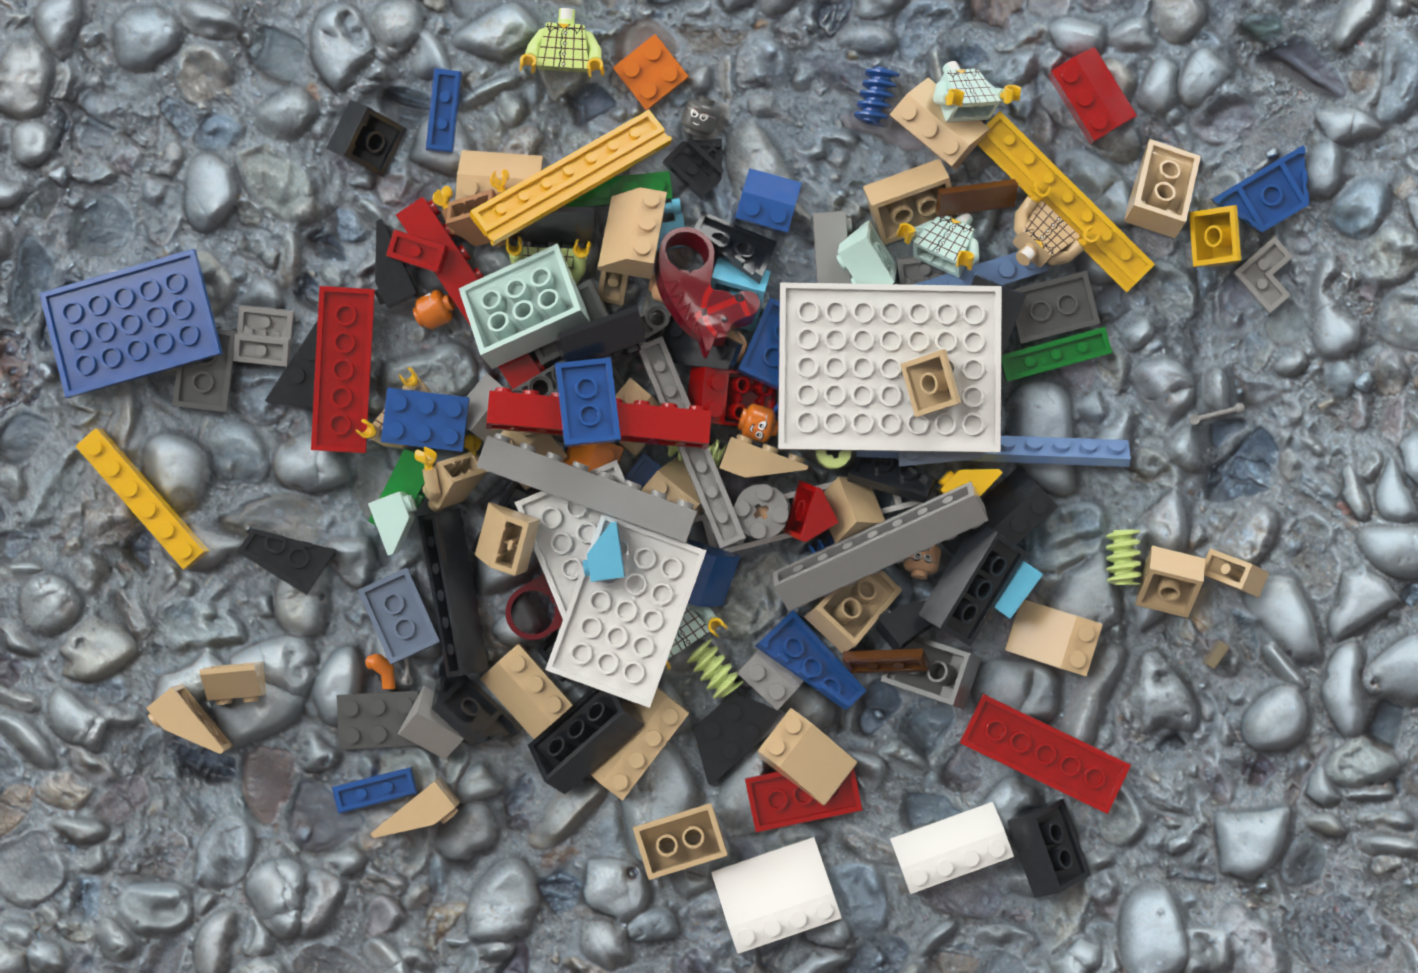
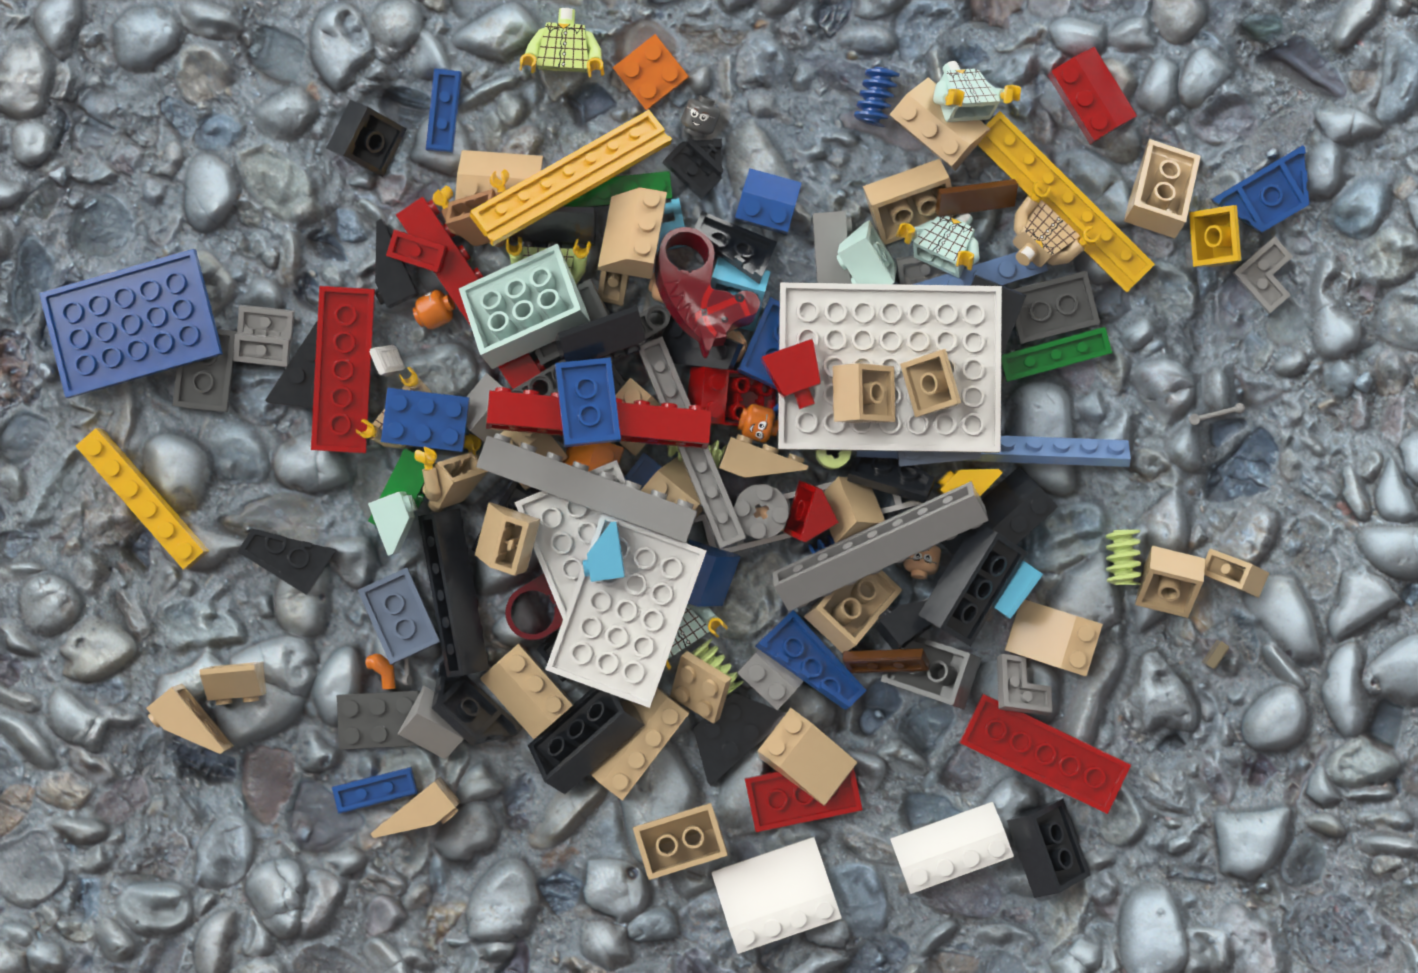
none -> white slope [369,345,405,377]
none -> tan plate [670,651,732,724]
none -> red torso [761,339,821,410]
none -> tan slope [832,363,895,423]
none -> light grey plate [997,654,1052,716]

